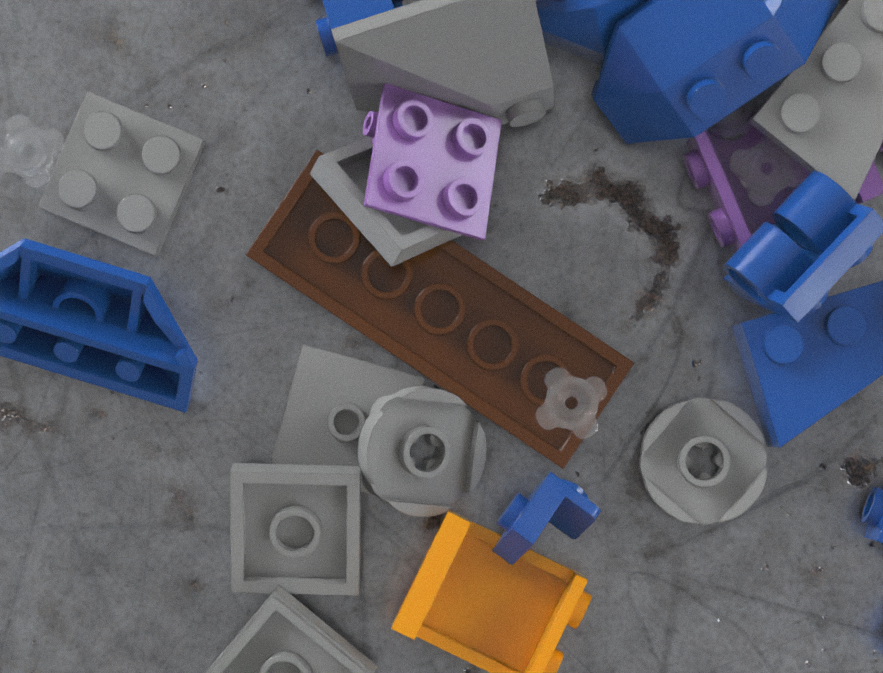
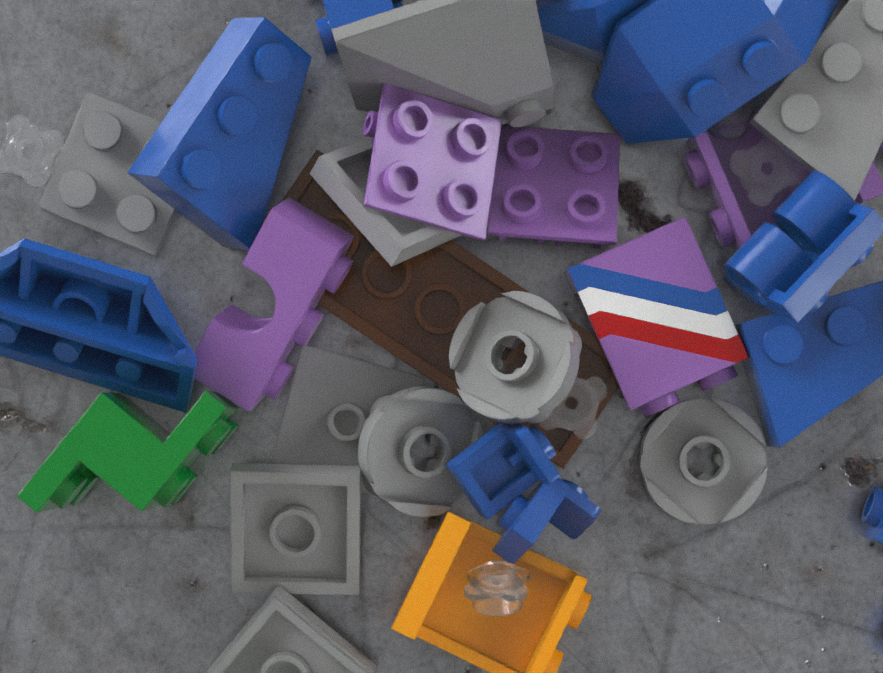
none -> green bracket [17,391,239,513]
none -> blue wedge [127,17,312,251]
none -> medium lavender arch [194,197,355,412]
none -> blue bracket [445,422,561,520]
none -> light grey plate [449,291,582,424]
none -> clear plate [464,561,530,616]
none -> medium lavender hinge [487,125,620,249]
none -> panel [564,217,749,417]

